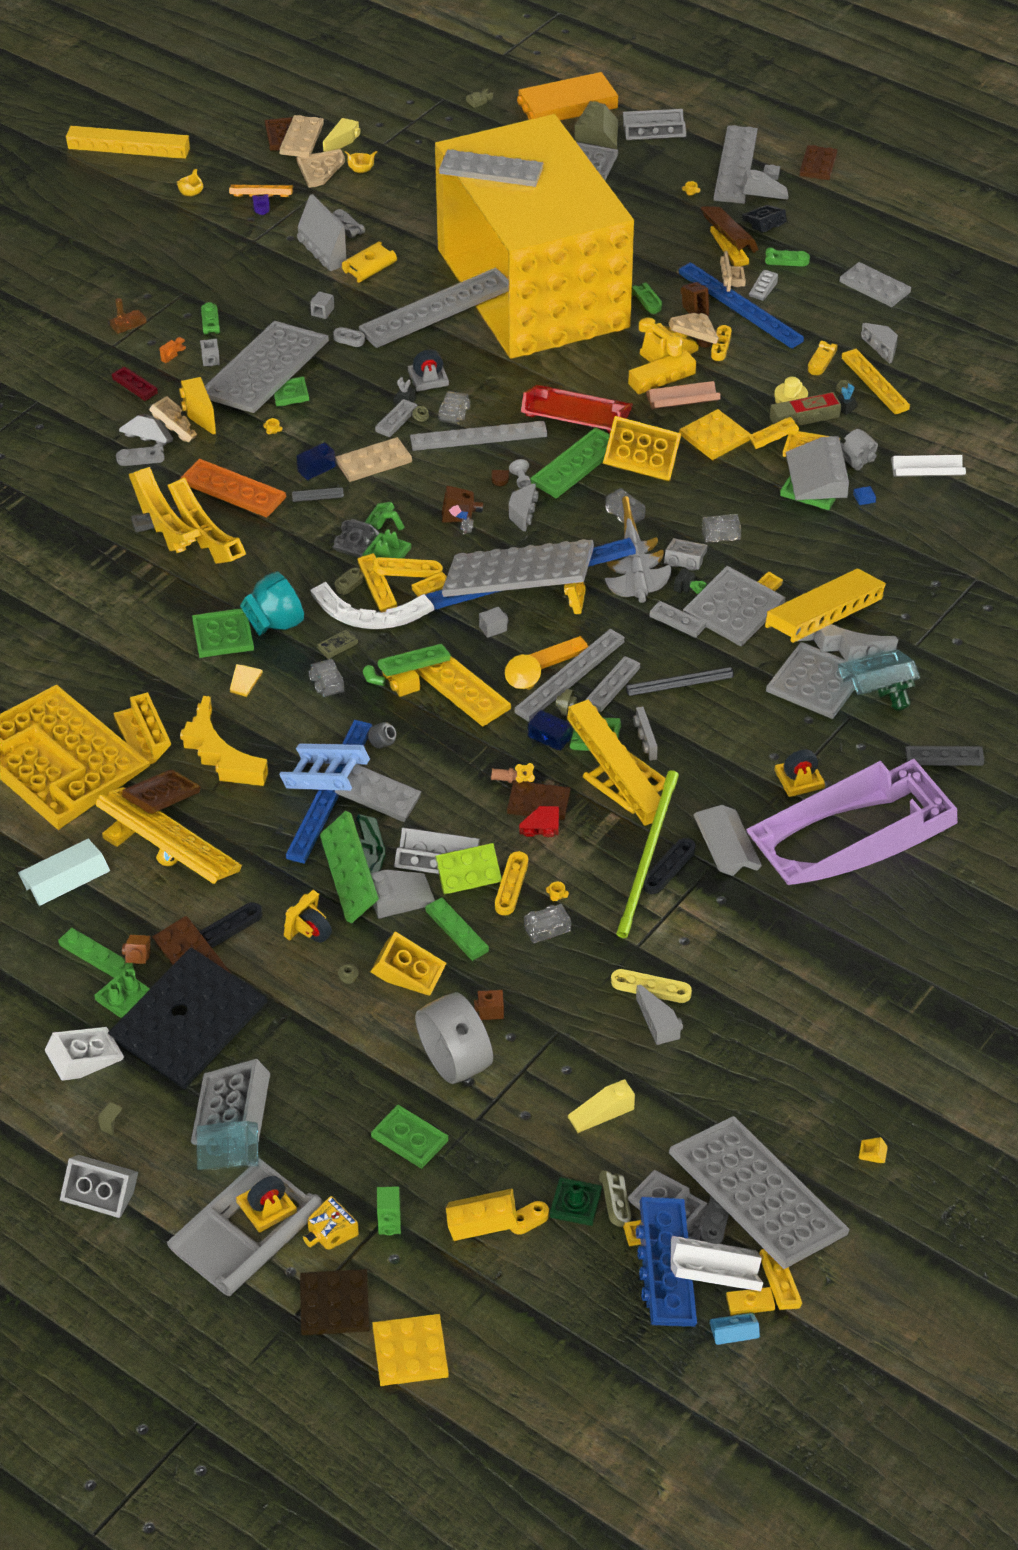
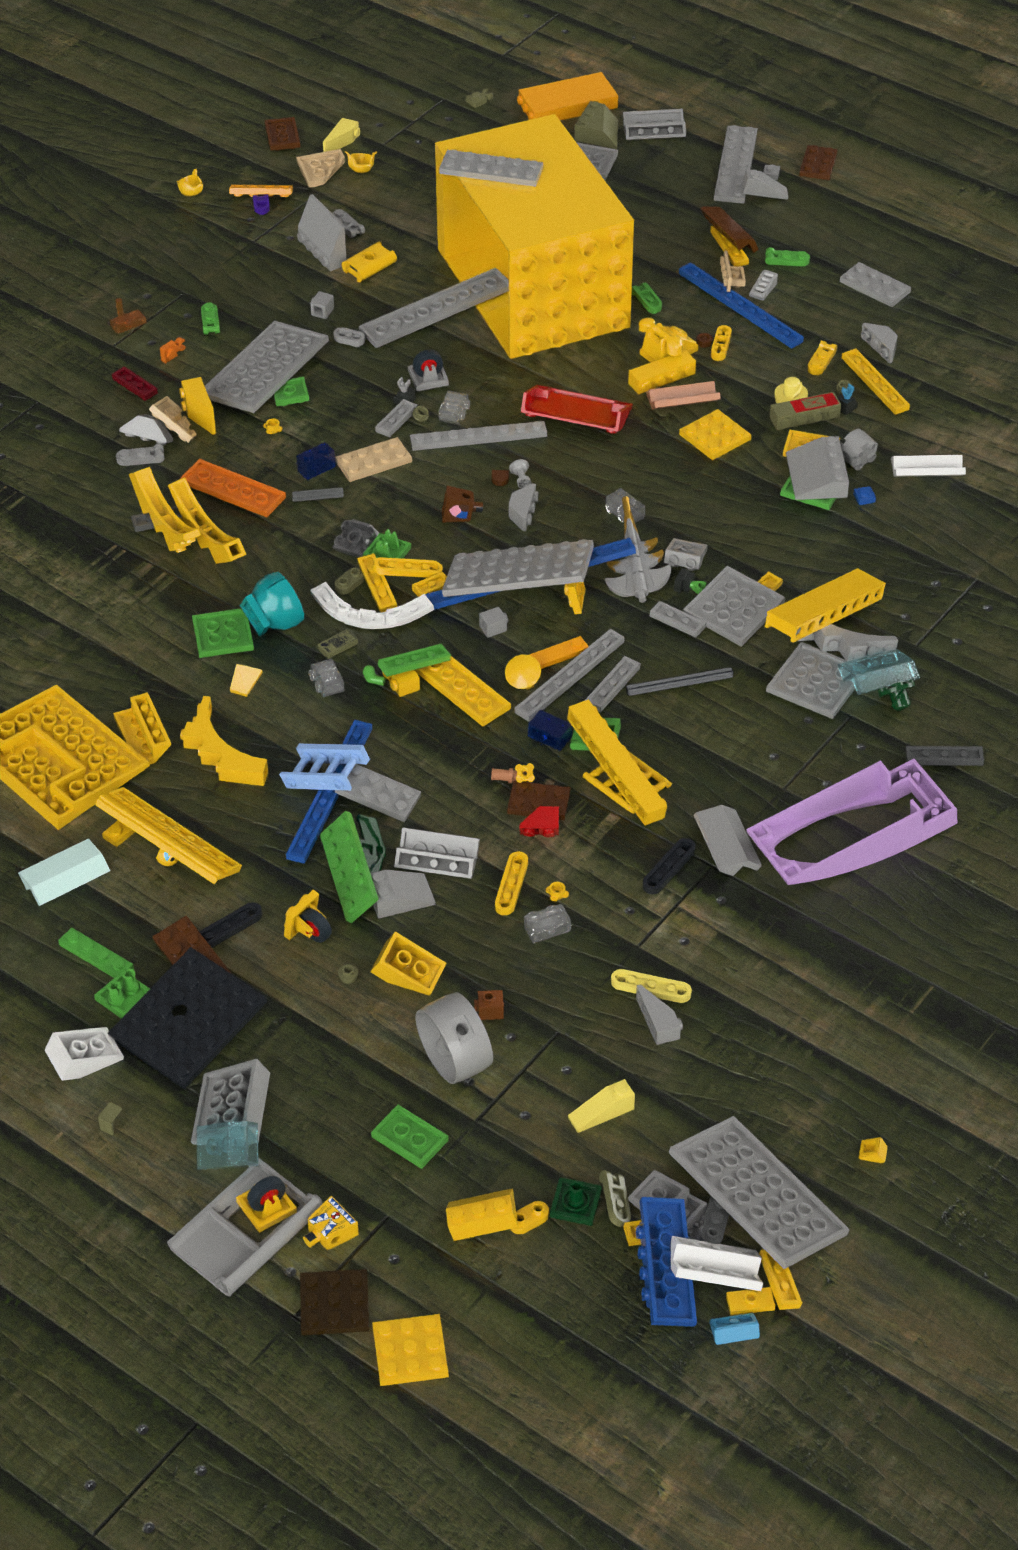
light grey slope [60,1155,138,1218] -> none
yellow brick [66,126,190,159] -> none
reddish brown plate [122,769,201,814] -> none
dark orange brick [122,935,150,964] -> none
light grey brick [200,339,220,366] -> none
tan plate [280,115,324,158] -> none
bright green plate [364,502,405,530] -> none
dark grey head [368,722,396,749] -> none
bright green brick [377,1187,401,1235] -> none
bright green plate [426,897,489,961] -> none
lime plate [435,843,502,895] -> none
clear plate [460,516,474,534] -> none
bright green plate [530,428,609,498] -> none
olive plate [556,689,577,717] -> none
yellow slope [603,416,681,481] -> none
lime piece [616,770,679,938] -> none
light grey plate [633,707,657,761] -> none
tan plate [668,313,719,344] -> none
reddish brown torso [680,282,709,316] -> none
yellow plate [682,181,700,195] -> none
clear brick [702,514,741,542] -> none
black plate [742,205,787,233] -> none
yellow plate [749,417,799,449] -> none
plate [774,749,825,797] -> none

